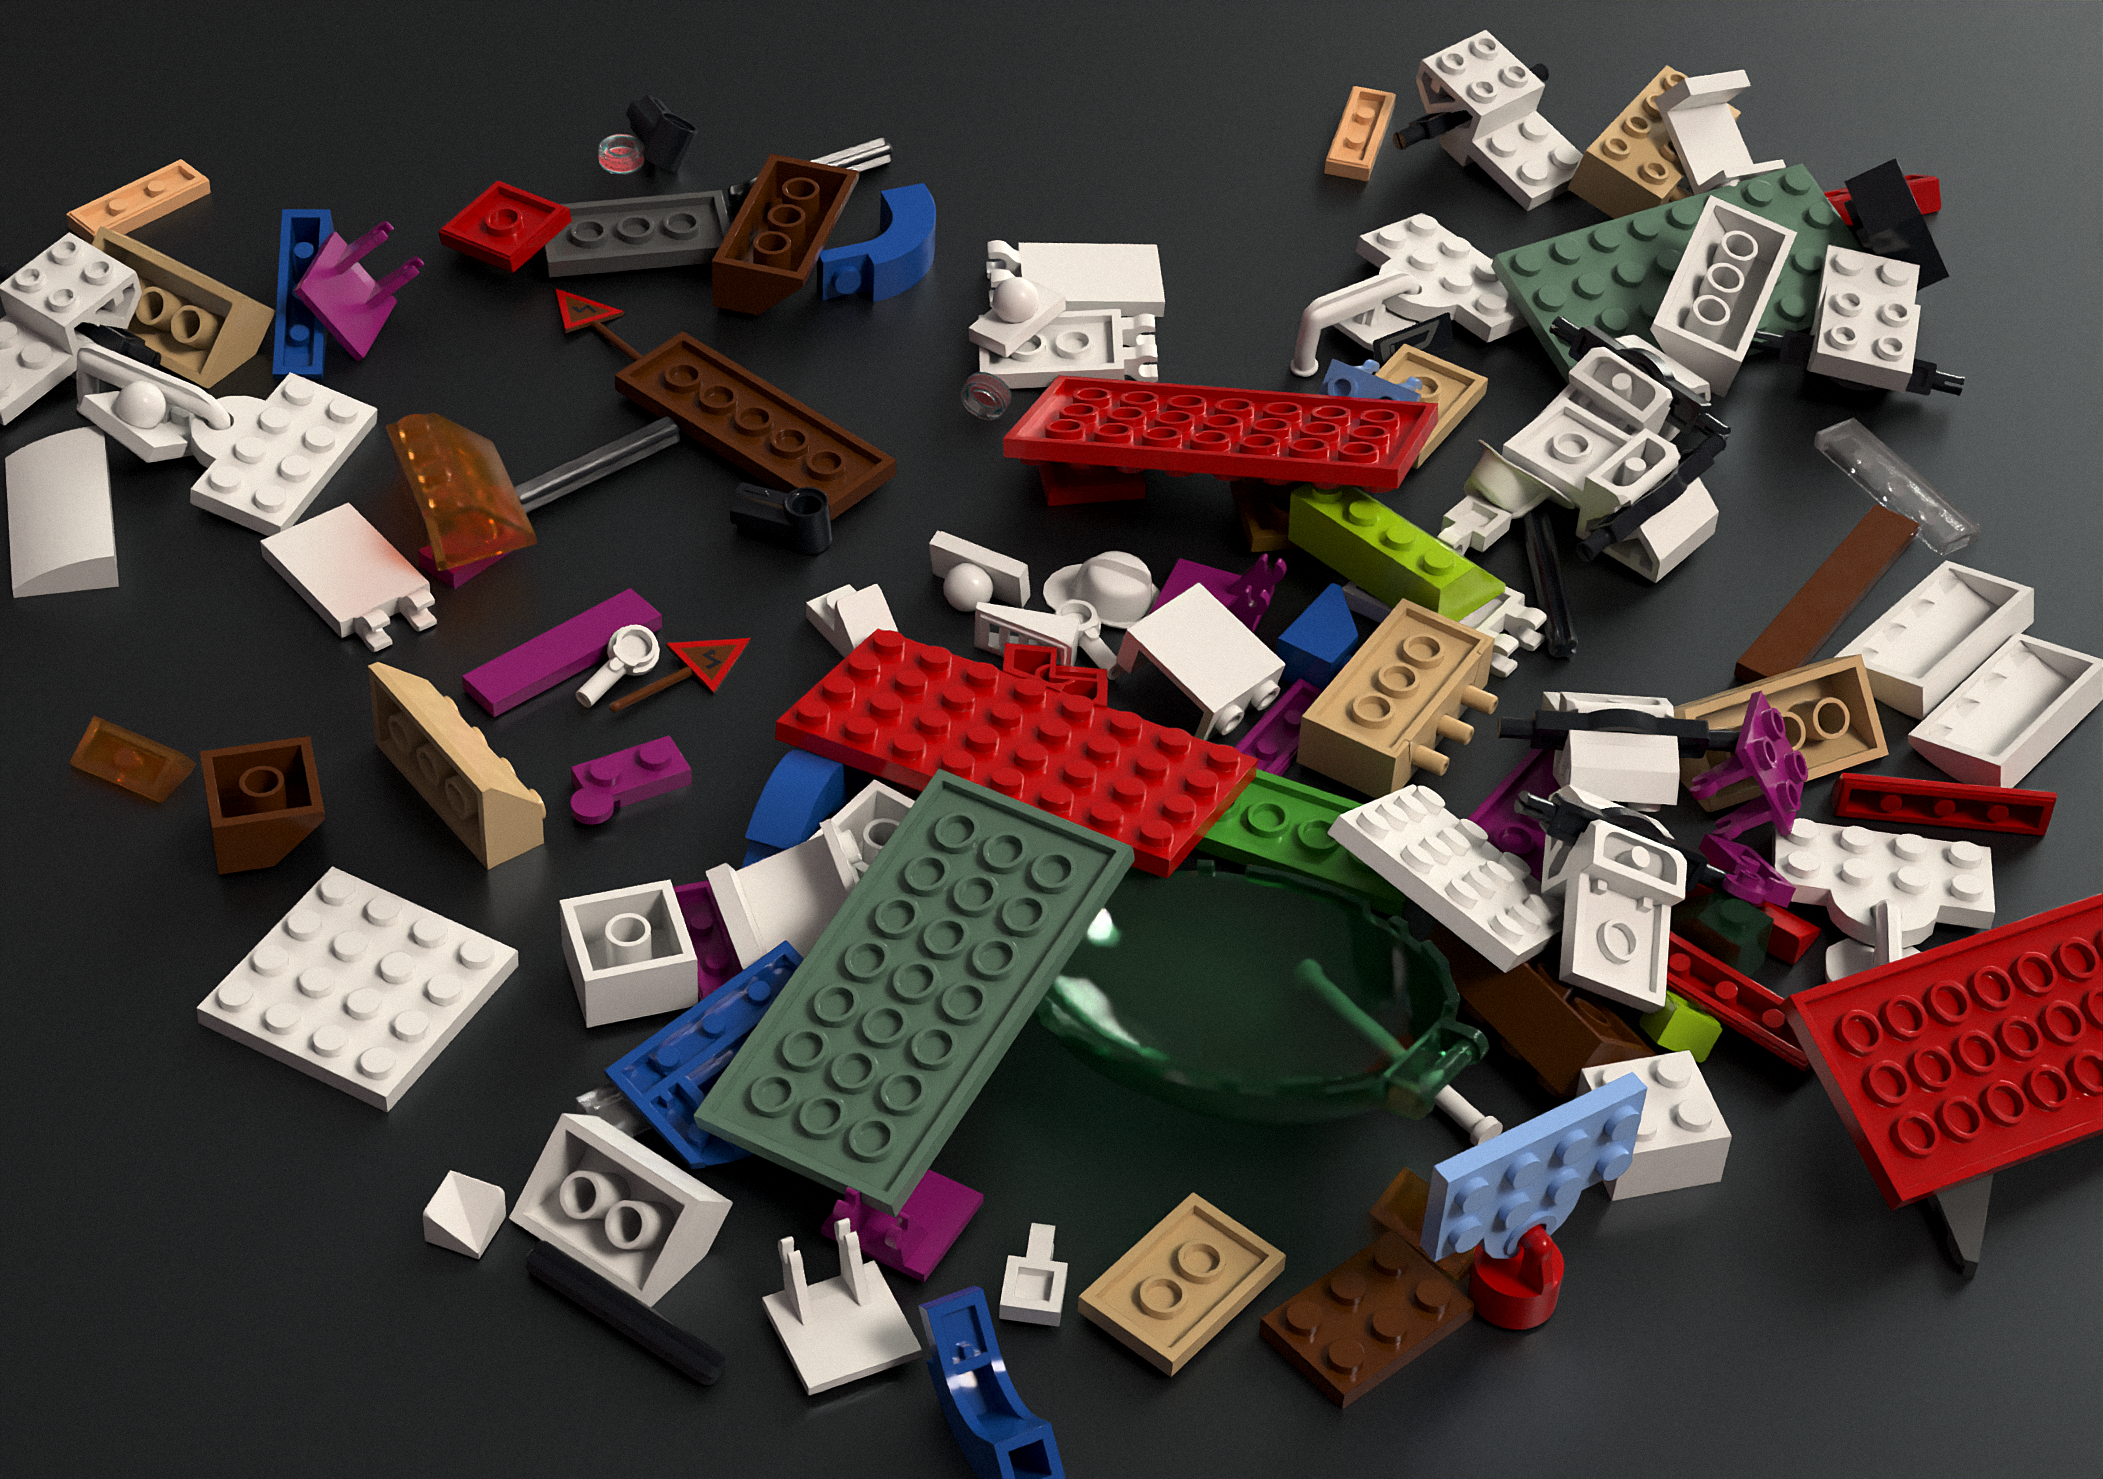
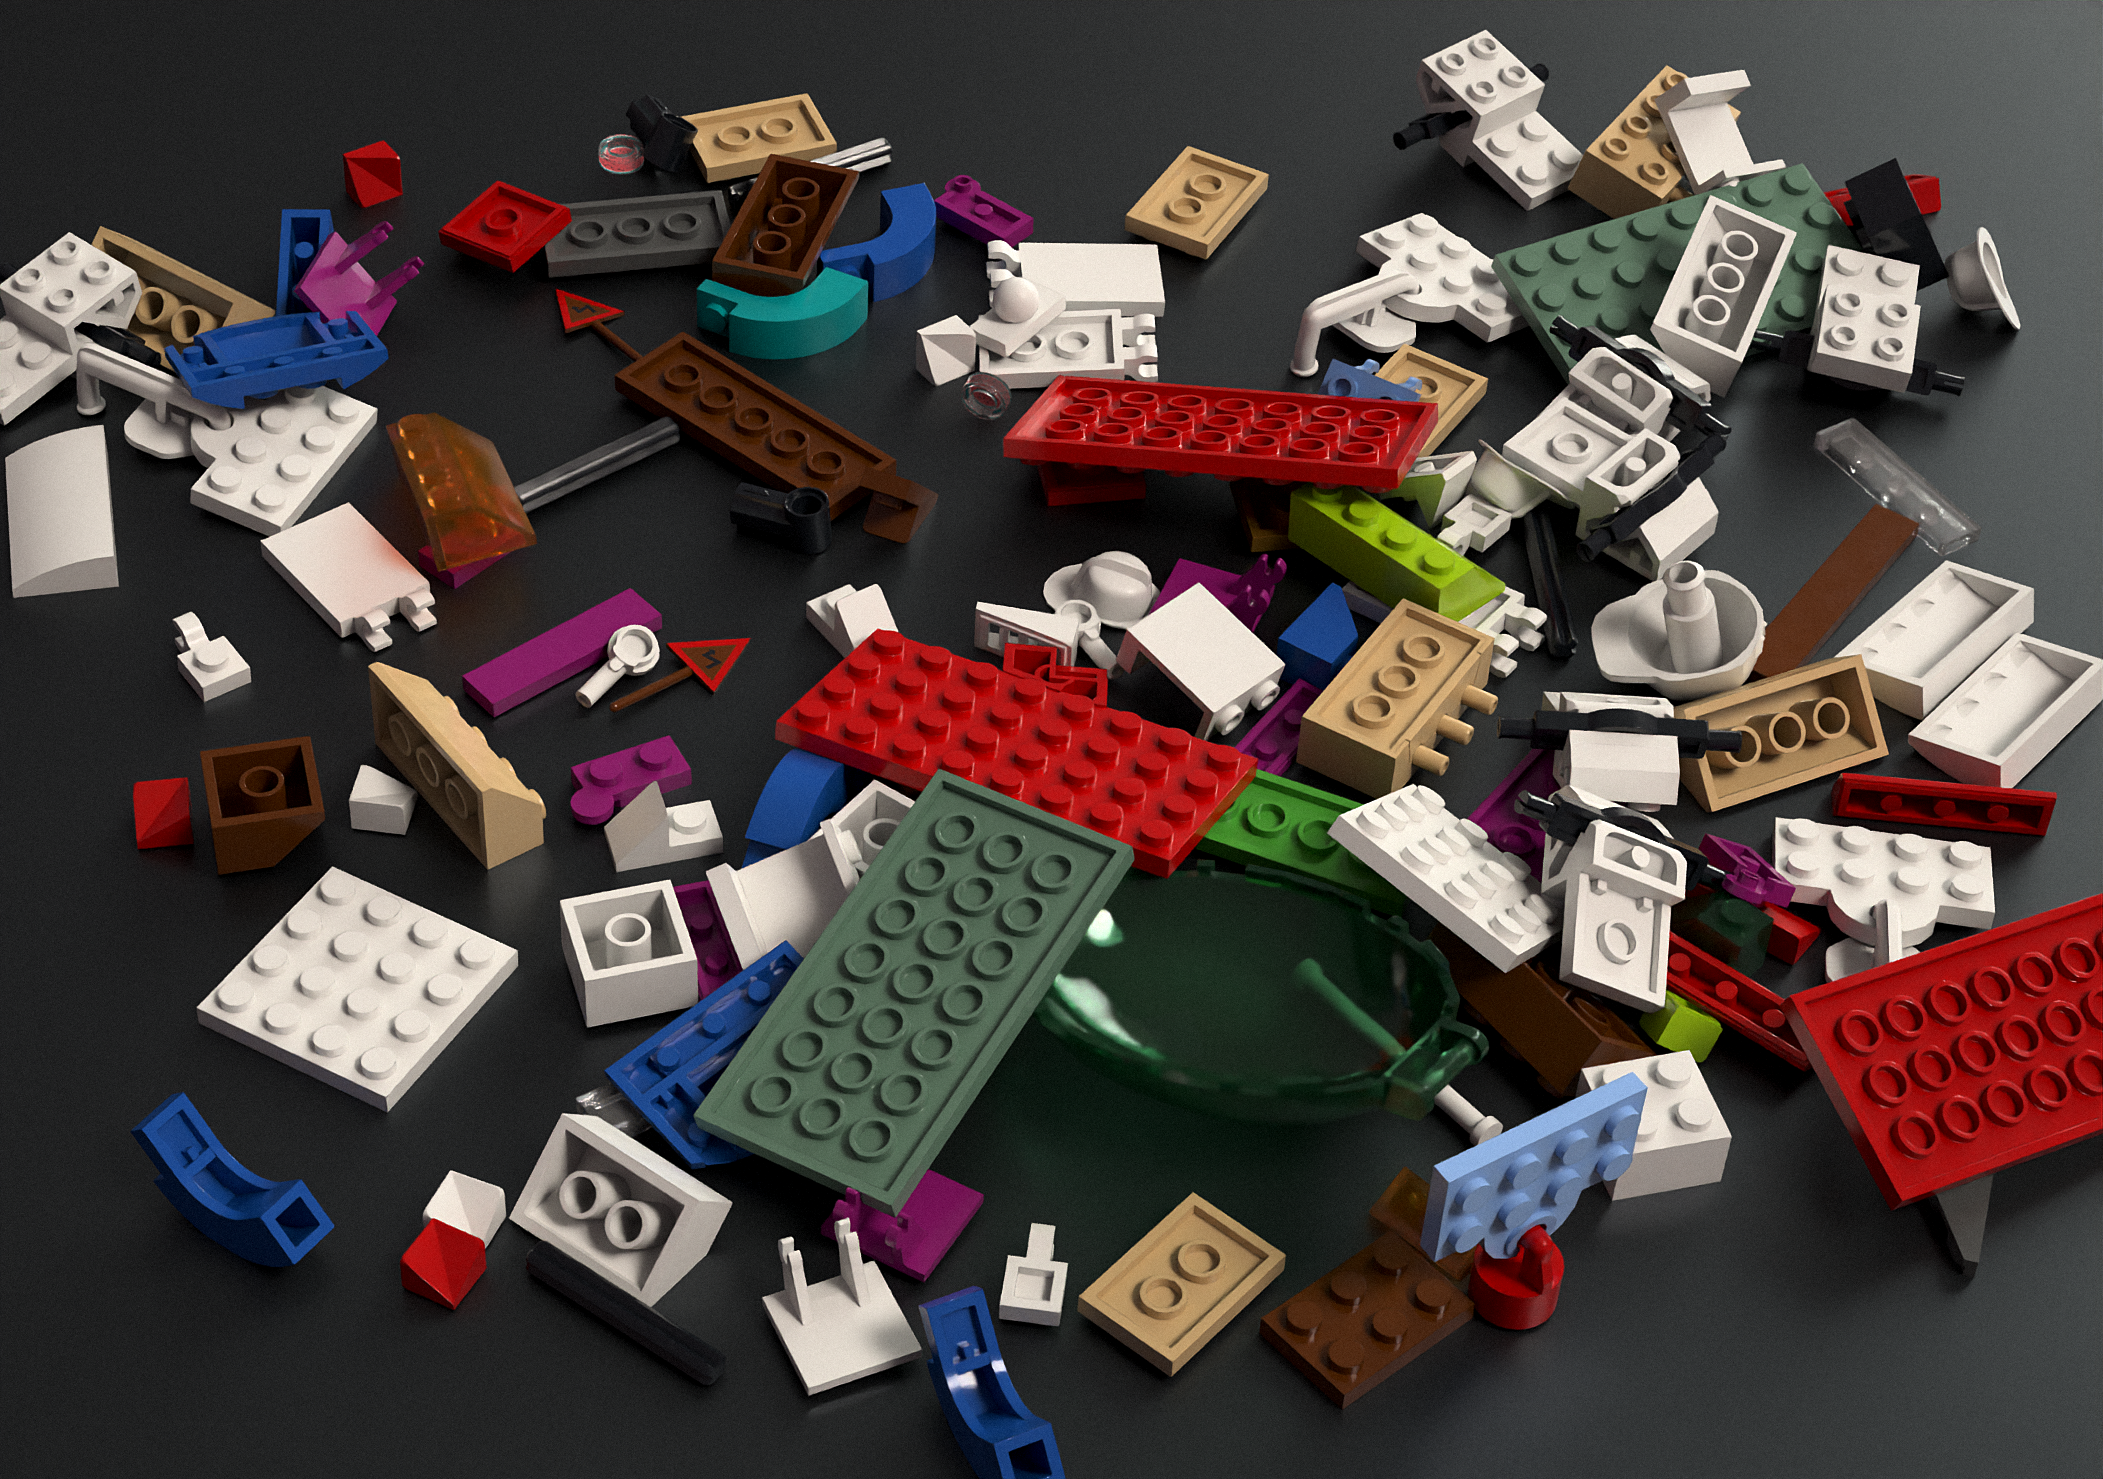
light nougat tile [66,159,211,245] -> none
clear orange slope [69,716,196,804] -> none
white tile [79,381,188,463] -> none
white tile [929,530,1031,612] -> none
light nougat tile [1324,86,1396,182] -> none
black sticker [1372,312,1453,370] -> none
magenta plate [1689,691,1808,841] -> none
none -> blue arch [130,1092,335,1267]
none -> red slope [133,777,194,849]
none -> blue slope [164,311,388,409]
none -> white plate [172,612,251,702]
none -> red slope [343,140,403,208]
none -> white slope [349,765,418,835]
none -> red slope [400,1218,487,1310]
none -> white slope [604,781,723,872]
none -> tan plate [681,93,837,183]
none -> teal arch [697,267,868,359]
none -> reddish brown slope [859,466,939,544]
none -> white slope [916,315,976,386]
none -> magenta hinge [934,175,1034,247]
none -> tan plate [1125,146,1269,260]
none -> white slope [1379,451,1477,528]
none -> white piece [1591,561,1767,703]
none -> white piece [1944,227,2020,330]

